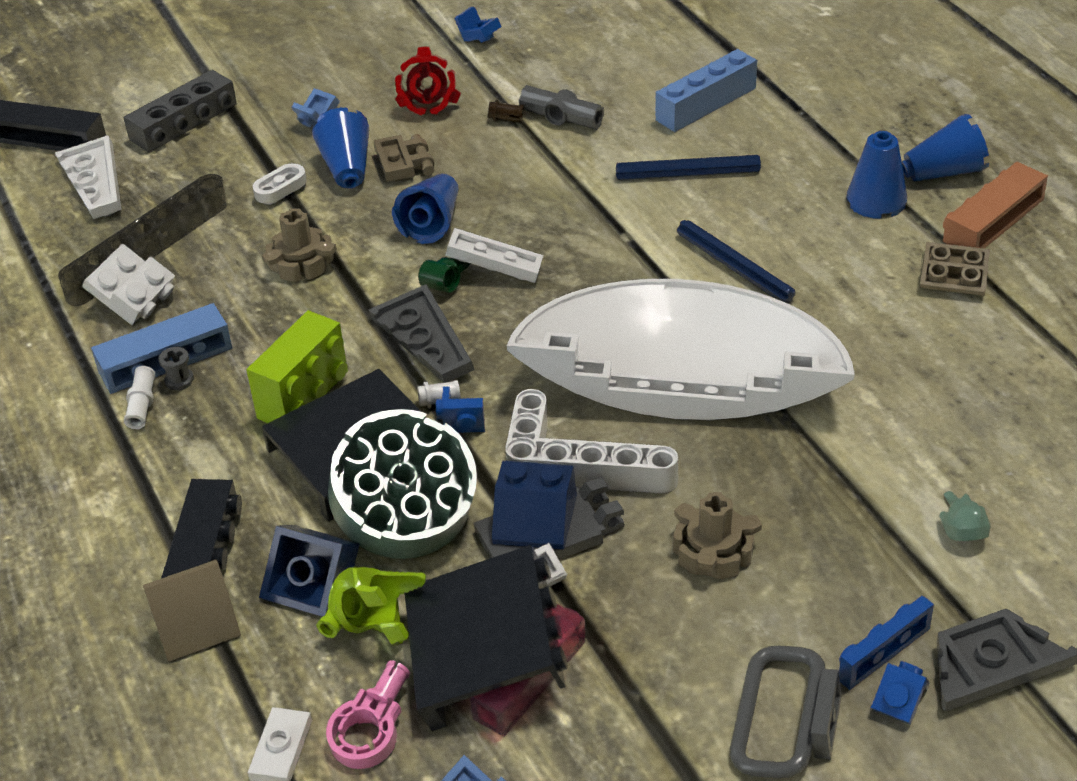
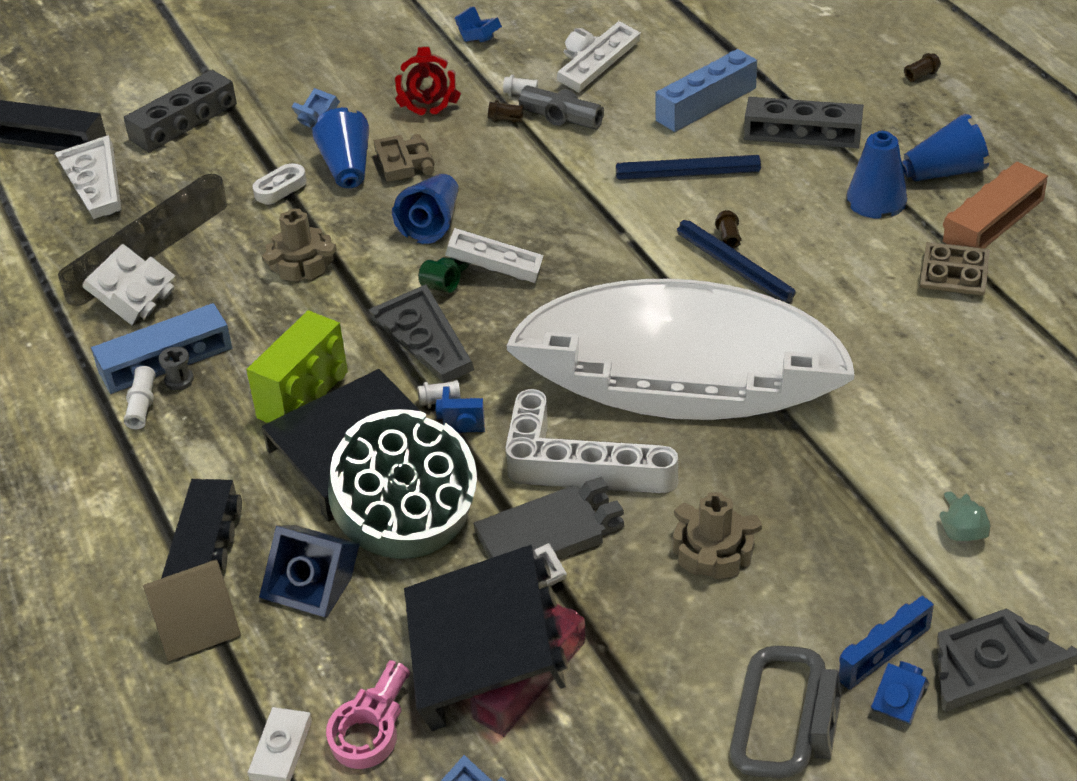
lime piece [316,567,426,646] -> none
dark blue slope [492,461,577,550] -> none
none -> white pin [503,74,538,97]
none -> white plate [557,21,641,93]
none -> dark brown pin [715,210,742,249]
none -> dark grey brick [744,96,864,148]
none -> dark brown pin [904,53,941,82]

